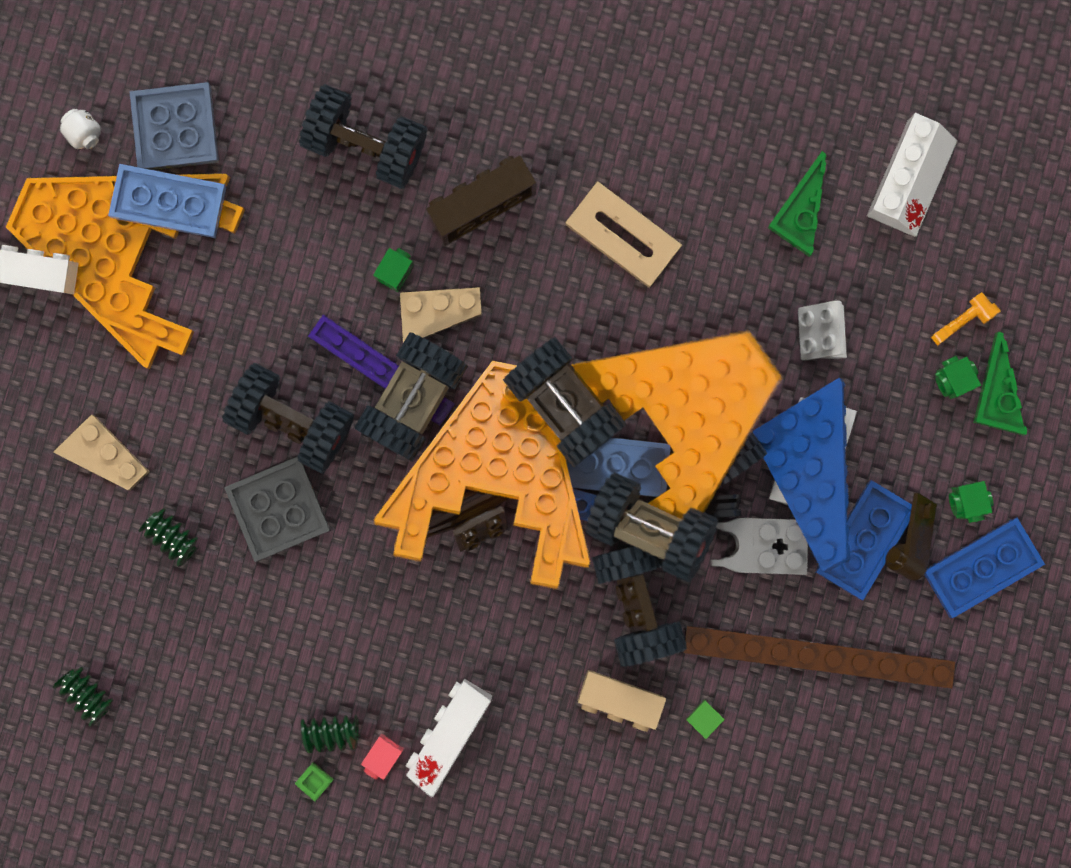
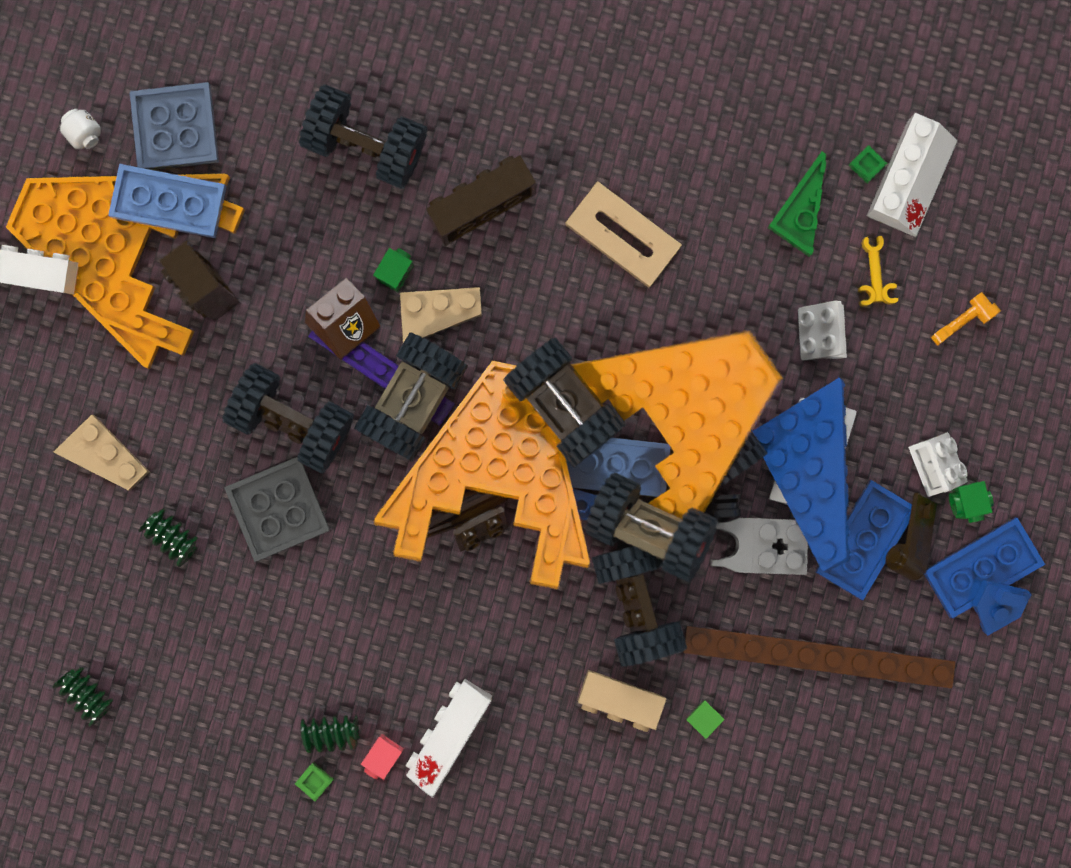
green brick [935,355,981,399] -> none
green wing [973,332,1027,436] -> none
none -> dark brown brick [159,241,240,321]
none -> reddish brown slope [305,278,381,360]
none -> green tile [848,145,887,183]
none -> yellow bar [858,236,898,307]
none -> white bracket [908,432,967,497]
none -> blue plate [972,580,1032,636]

